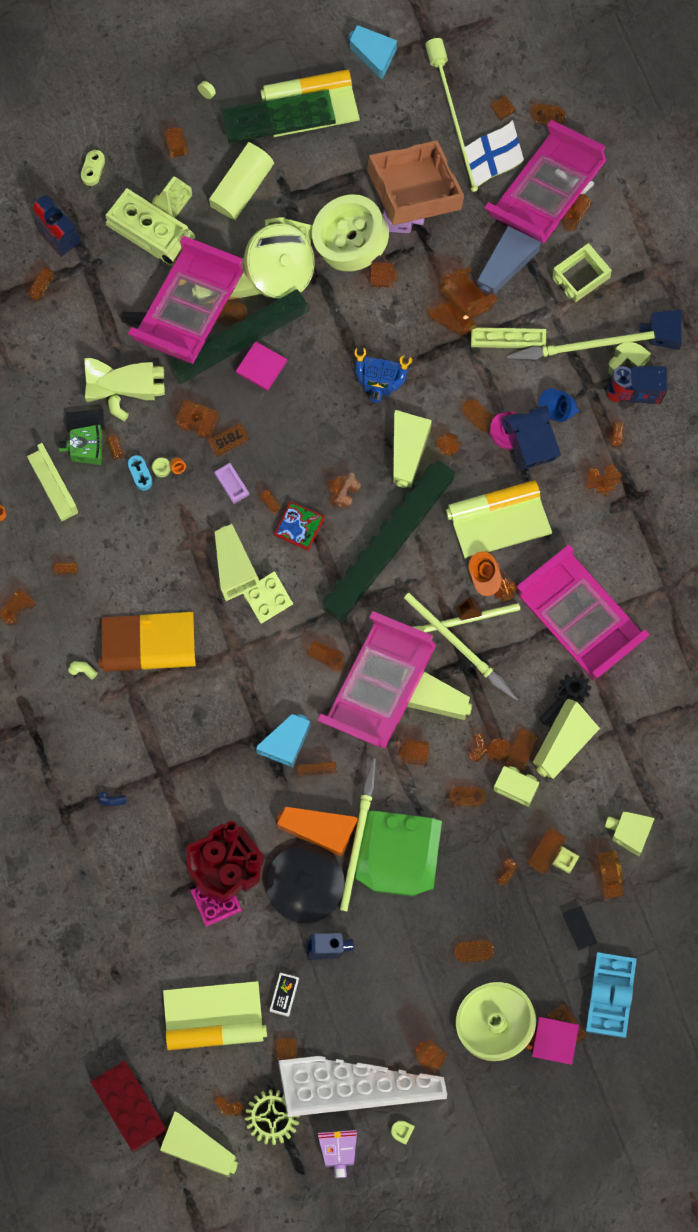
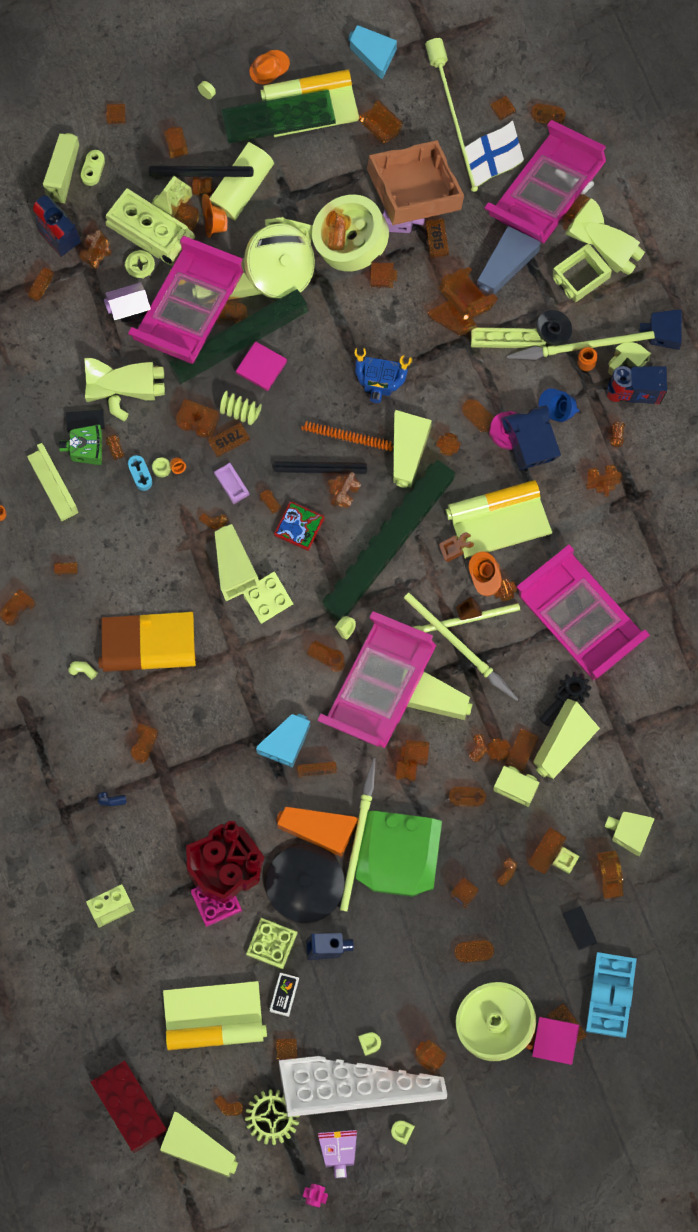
none -> yellowish green slope [43,133,79,204]
none -> clear orange hips [79,230,112,269]
none -> yellowish green window [86,884,135,928]
none -> piece [104,282,150,320]
none -> clear orange tile [107,104,126,124]
none -> yellowish green gear [125,250,155,279]
none -> clear orange leg [131,723,159,764]
none -> black axle [149,166,254,177]
none -> clear orange brick [174,202,199,232]
none -> clear orange wheel [193,177,212,196]
none -> clear orange arm [199,513,228,529]
none -> orange piece [202,194,227,238]
none -> yellowish green piece [220,391,262,425]
none -> yellowish green tile [246,918,298,969]
none -> orange piece [249,50,290,85]
none -> black axle [274,461,367,474]
none -> orange piece [301,421,394,452]
none -> dark pink gear [303,1183,328,1208]
none -> clear orange piece [326,211,351,251]
none -> yellowish green tile [335,616,356,640]
none -> clear orange bracket [358,100,403,144]
none -> yellowish green tile [358,1032,381,1056]
none -> clear orange wheel [396,760,417,782]
none -> clear orange tile [426,219,449,257]
none -> dark orange plate [439,532,474,562]
none -> clear orange brick [451,877,479,909]
none -> black dish [536,310,572,345]
none -> yellowish green hips [565,198,645,275]
none -> orange brick [577,347,597,371]

